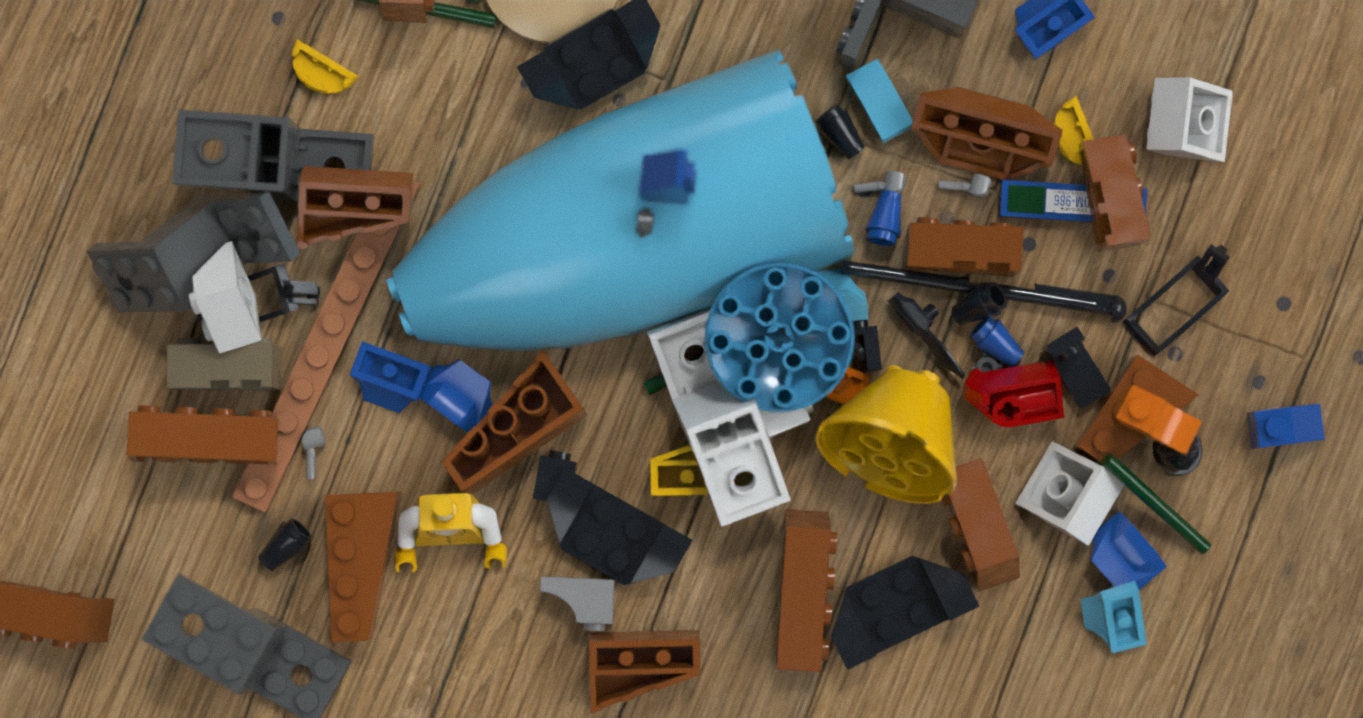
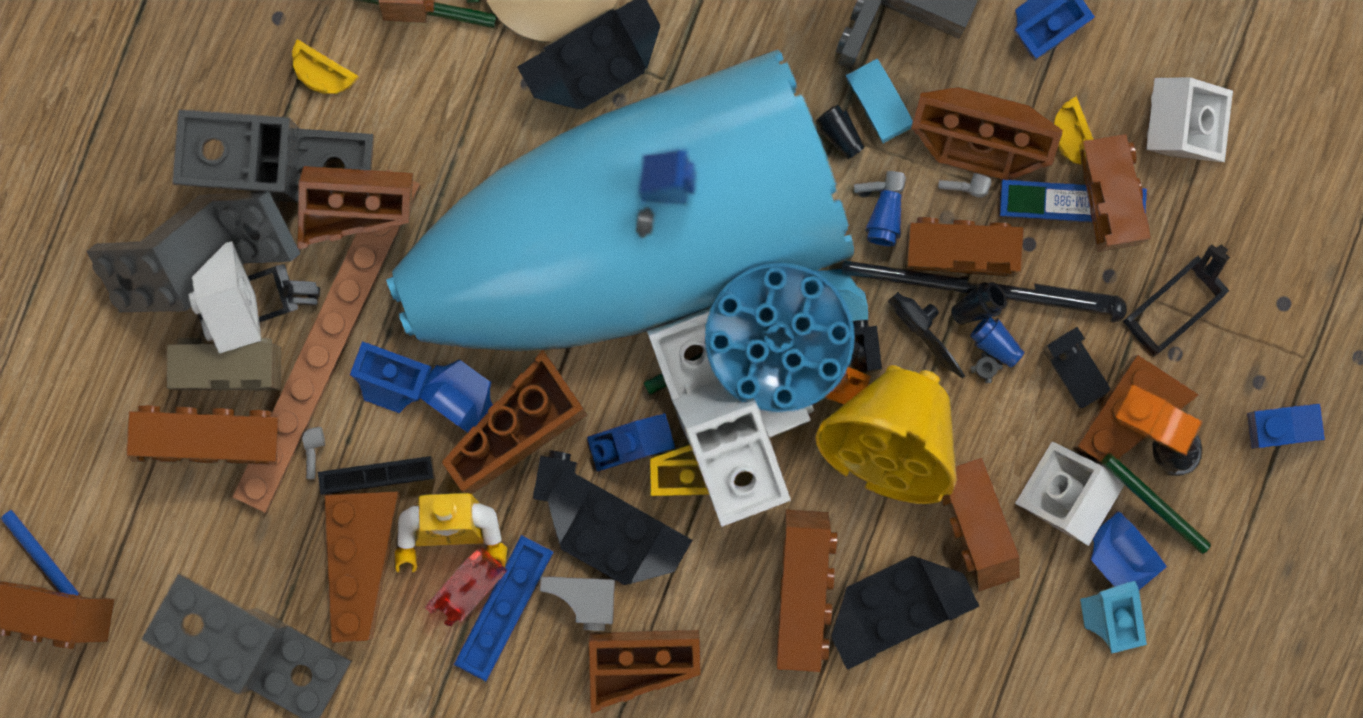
black cone [258,518,312,571] -> none
red piece [963,360,1064,427] -> none
none -> blue bar [0,510,79,595]
none -> black piece [318,456,435,495]
none -> clear red hinge [424,546,508,626]
none -> blue tile [454,535,554,681]
none -> blue slope [587,413,675,472]

